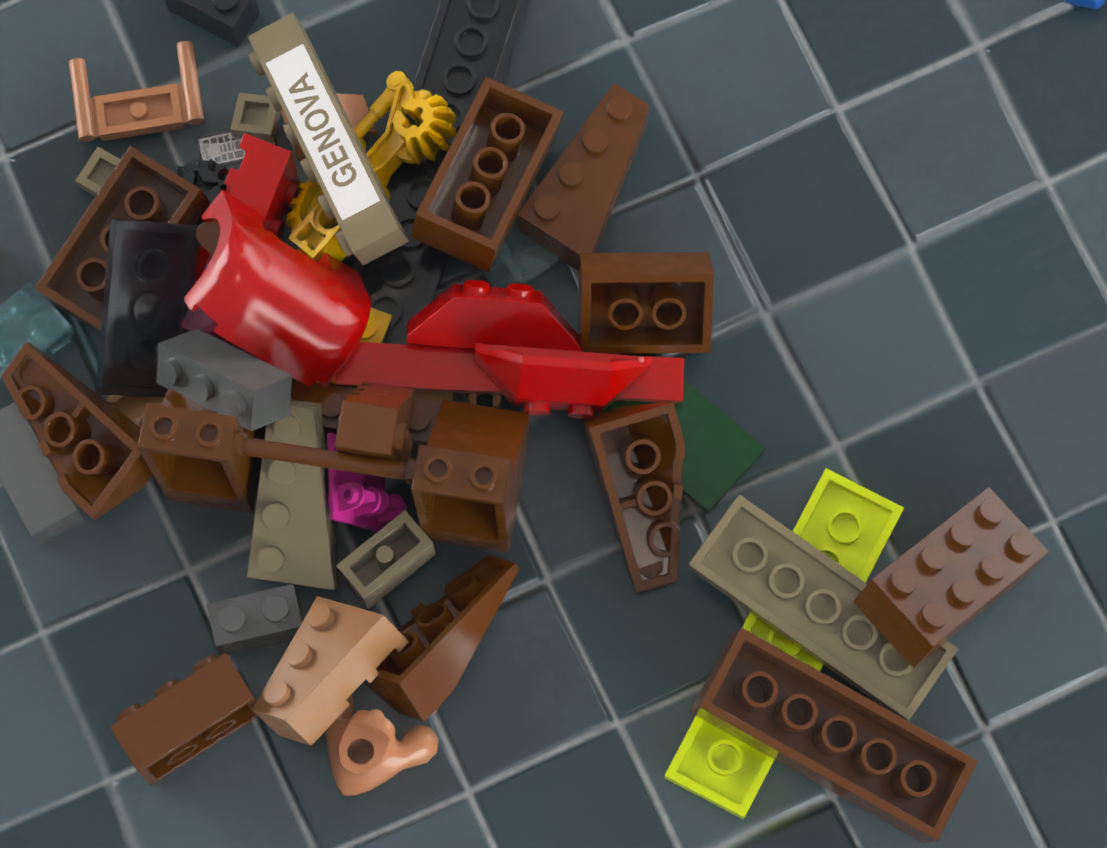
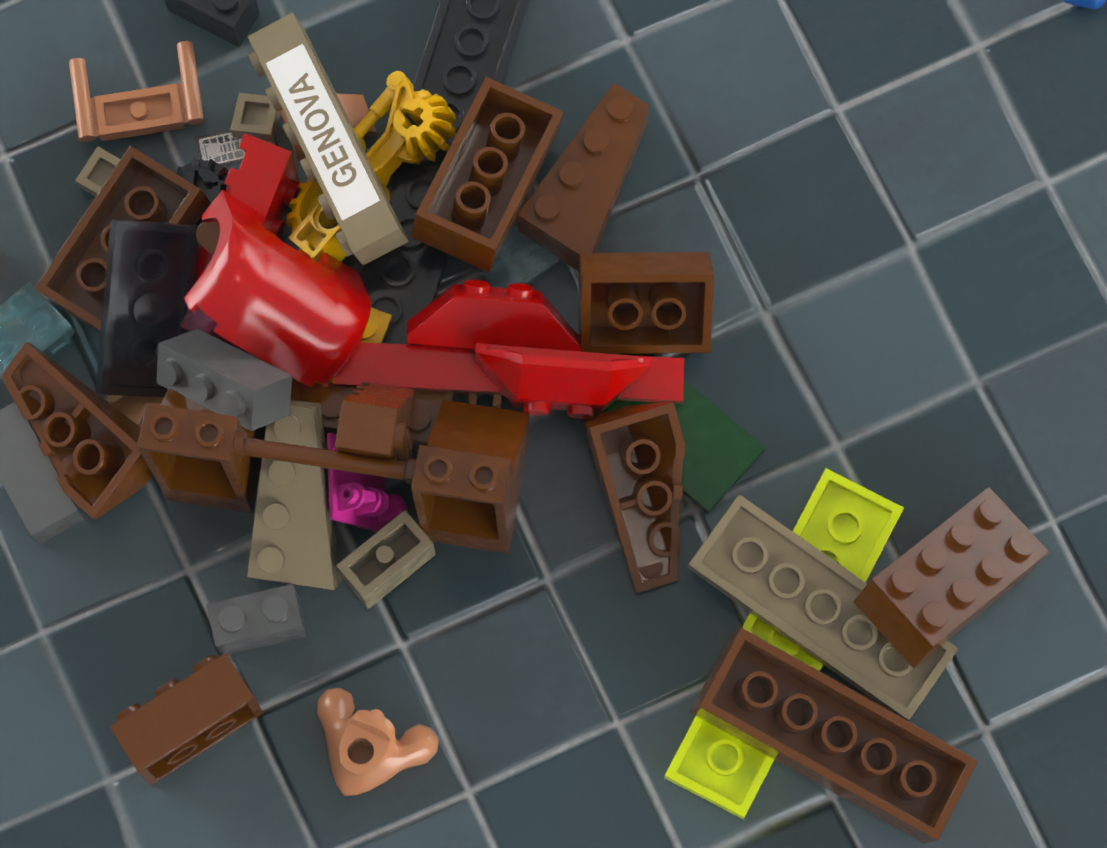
medium nougat wedge [252,596,409,746] -> none
reddish brown wedge [363,555,519,722] -> none

